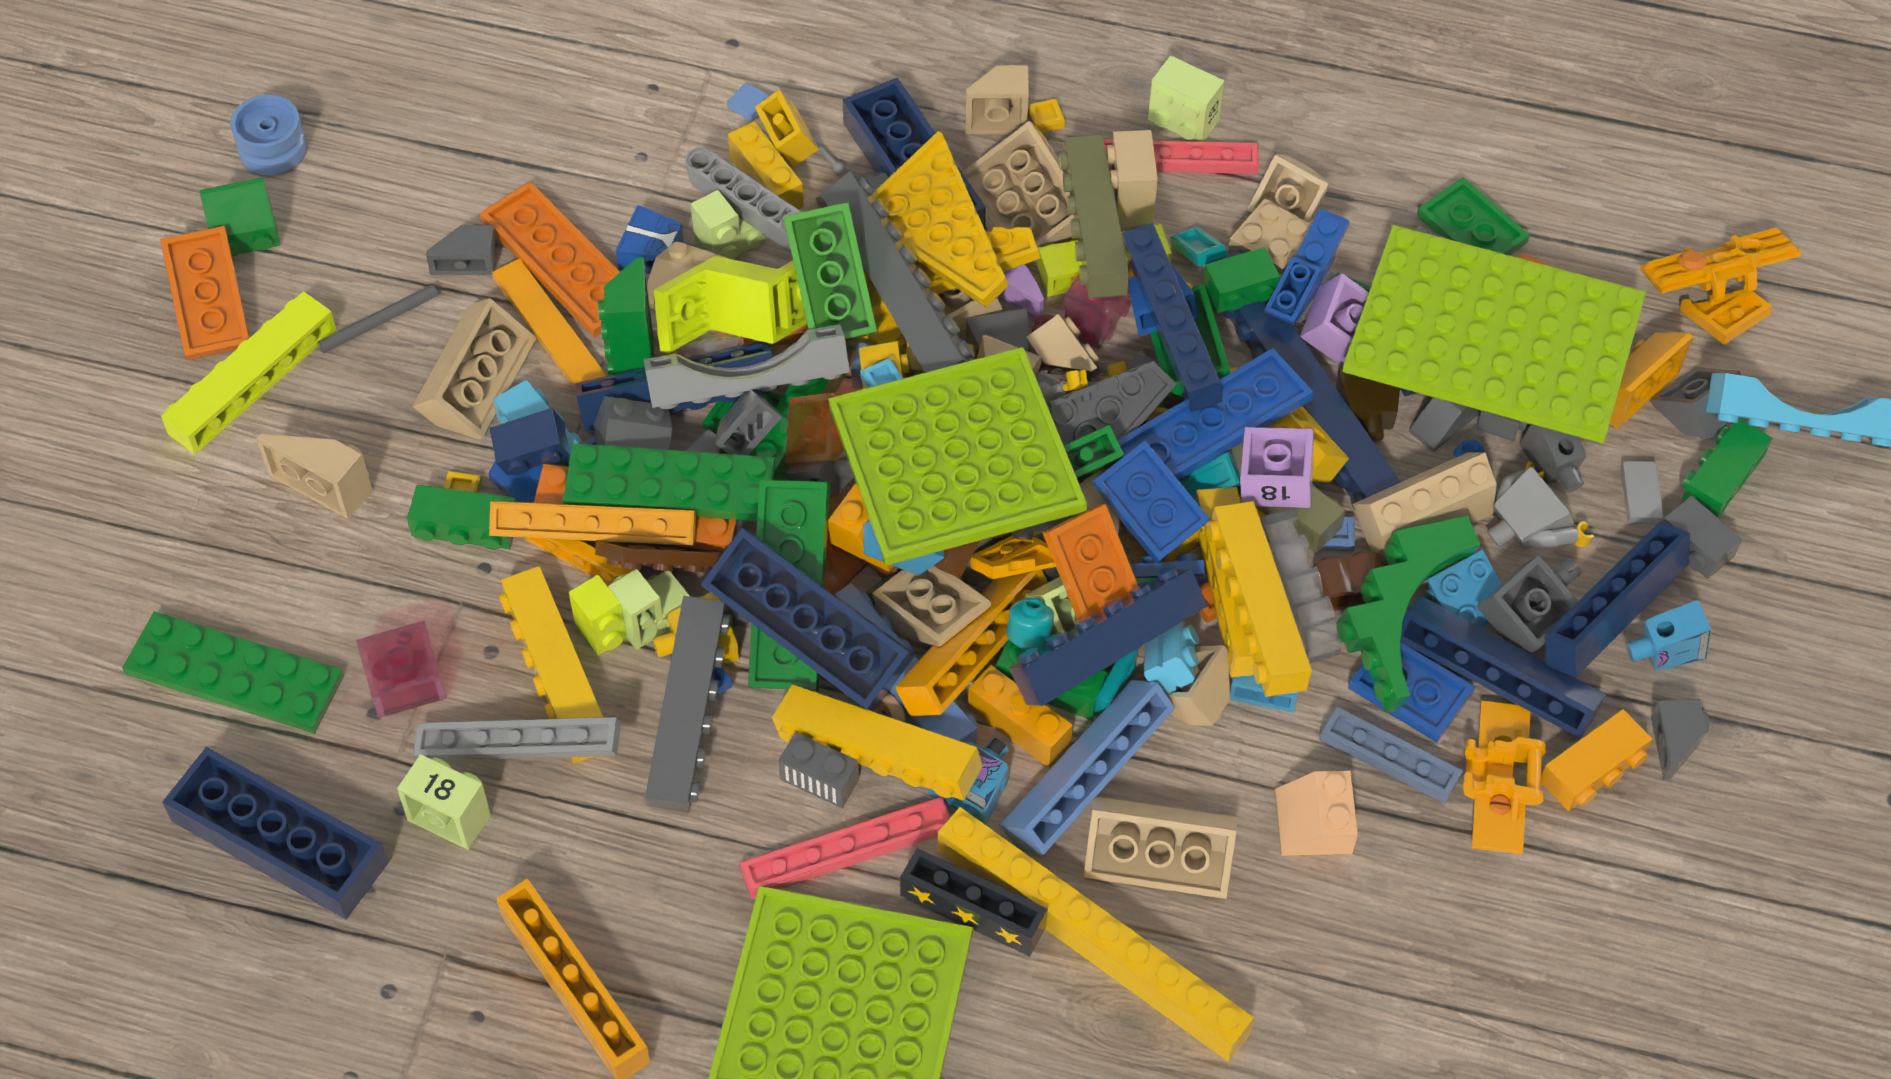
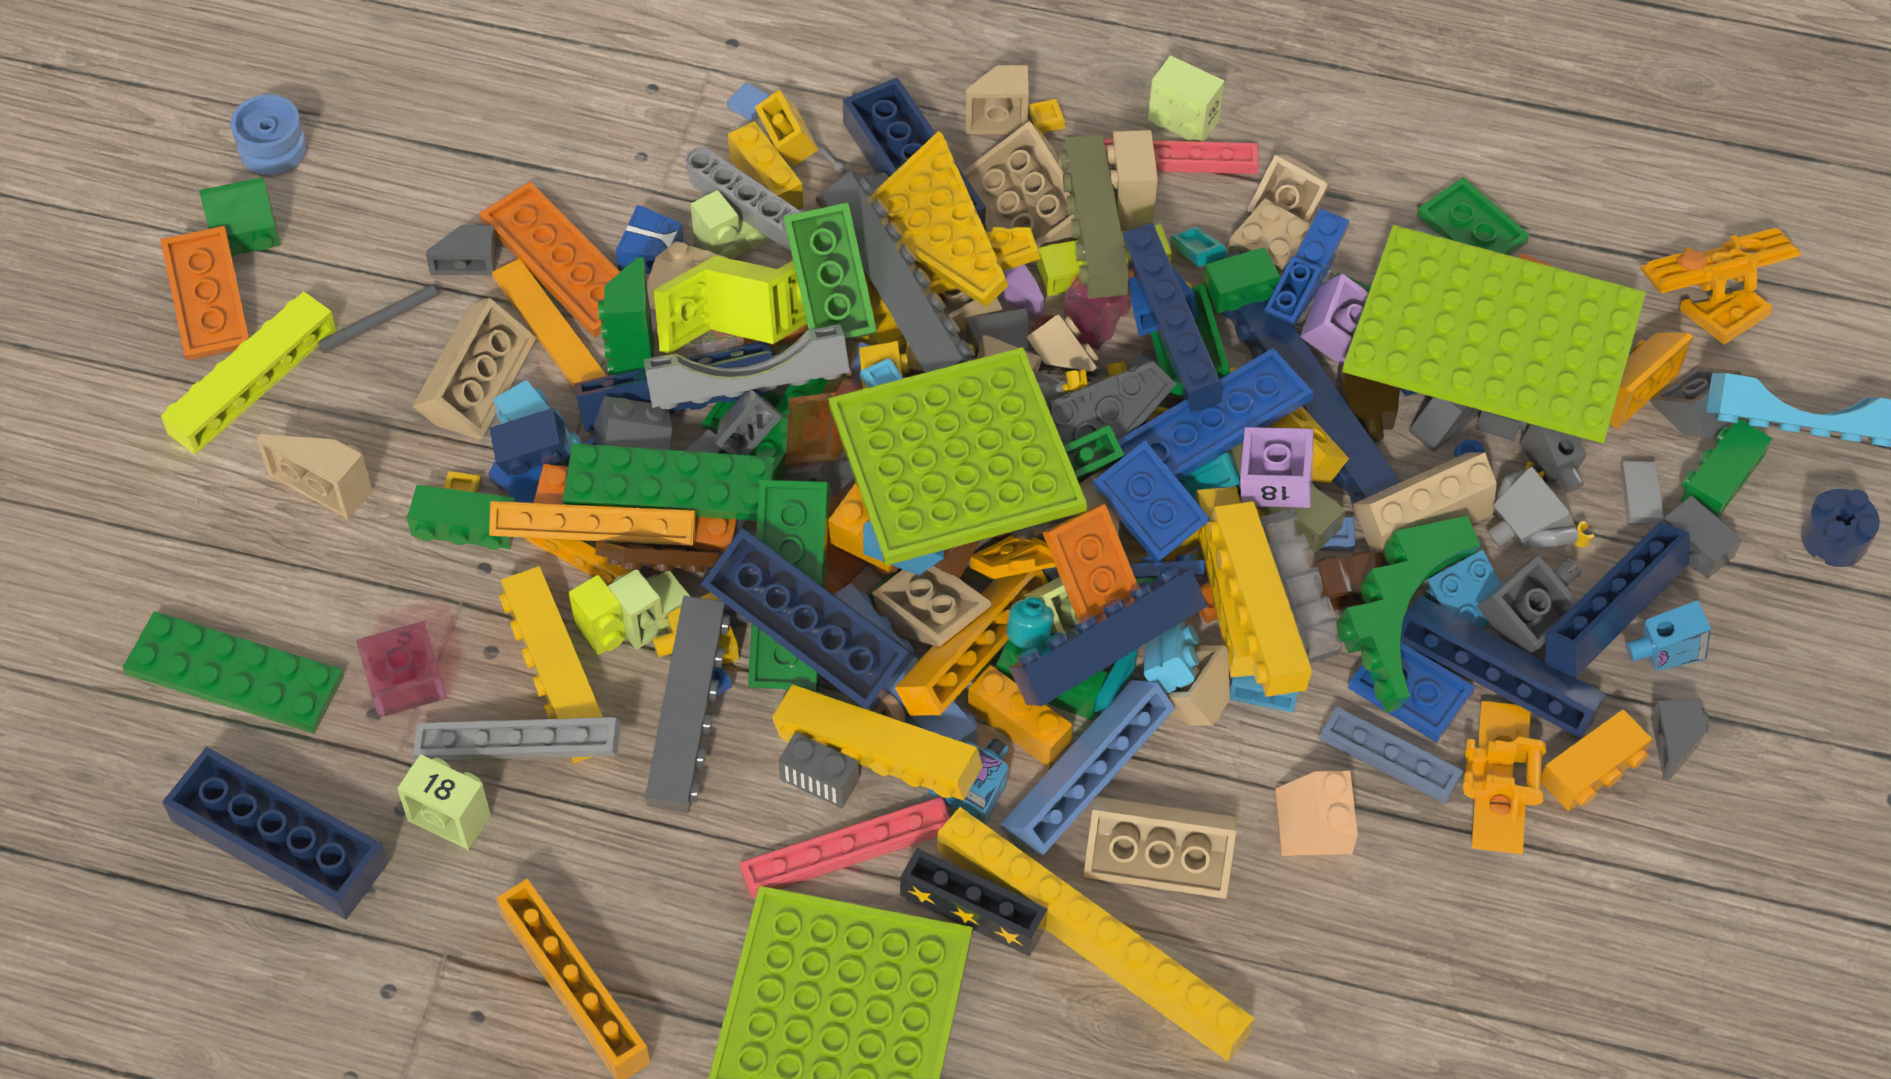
none -> dark blue brick [1801,489,1880,567]

